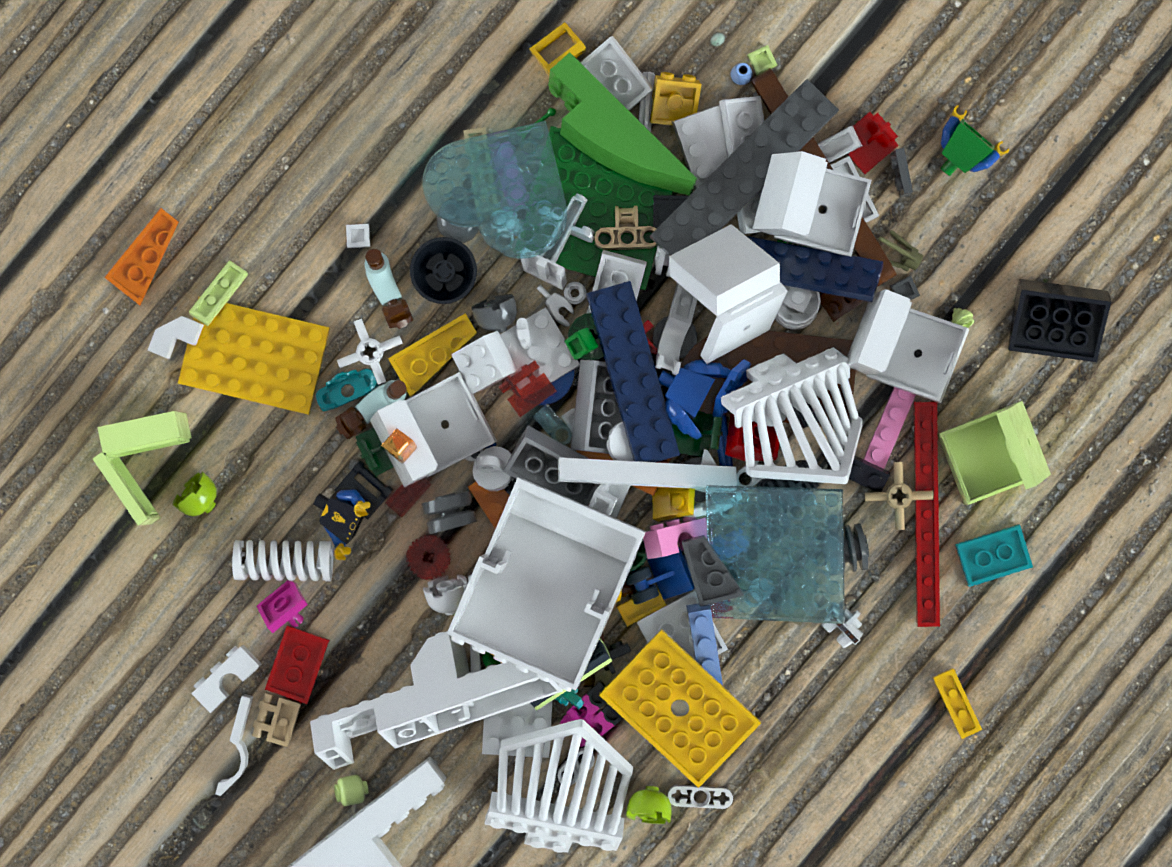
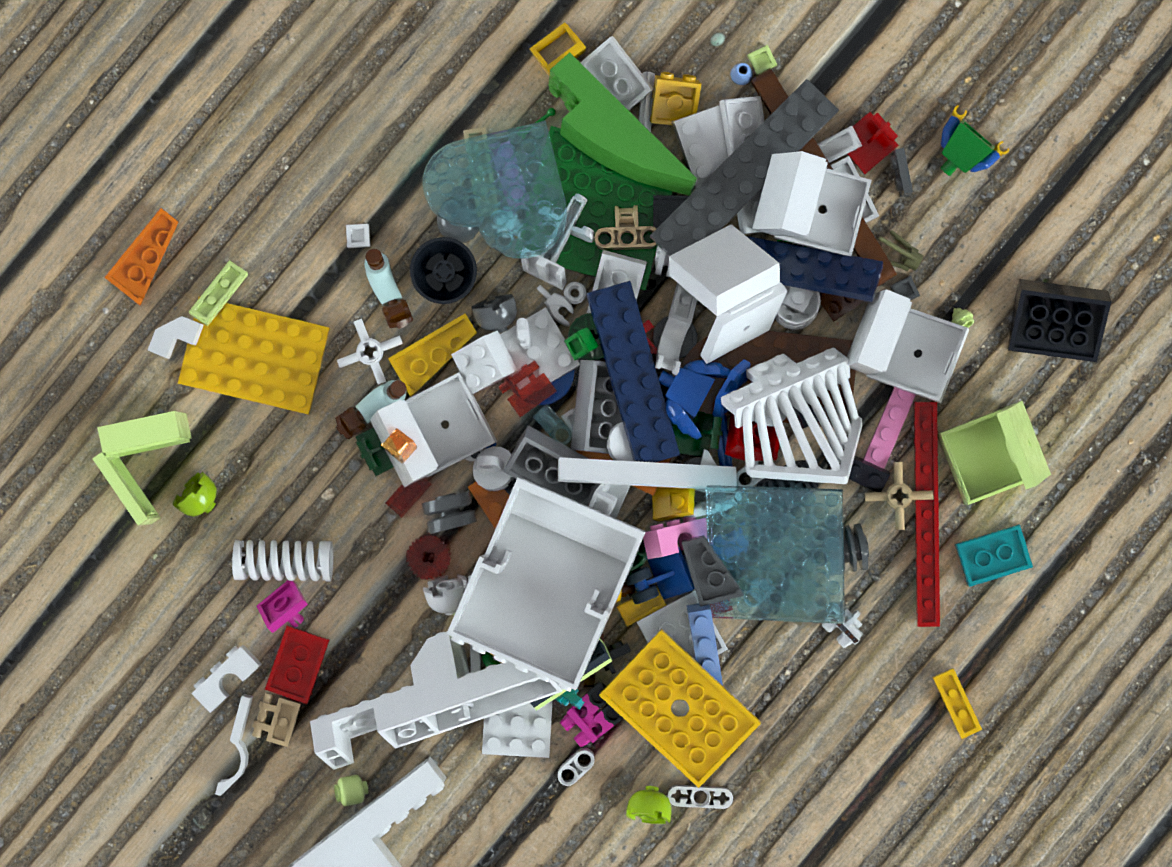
torso [313,490,371,560] -> none
teal piece [316,369,379,412] -> none
black plate [334,460,394,520] -> none
white plate [484,719,633,853] -> none

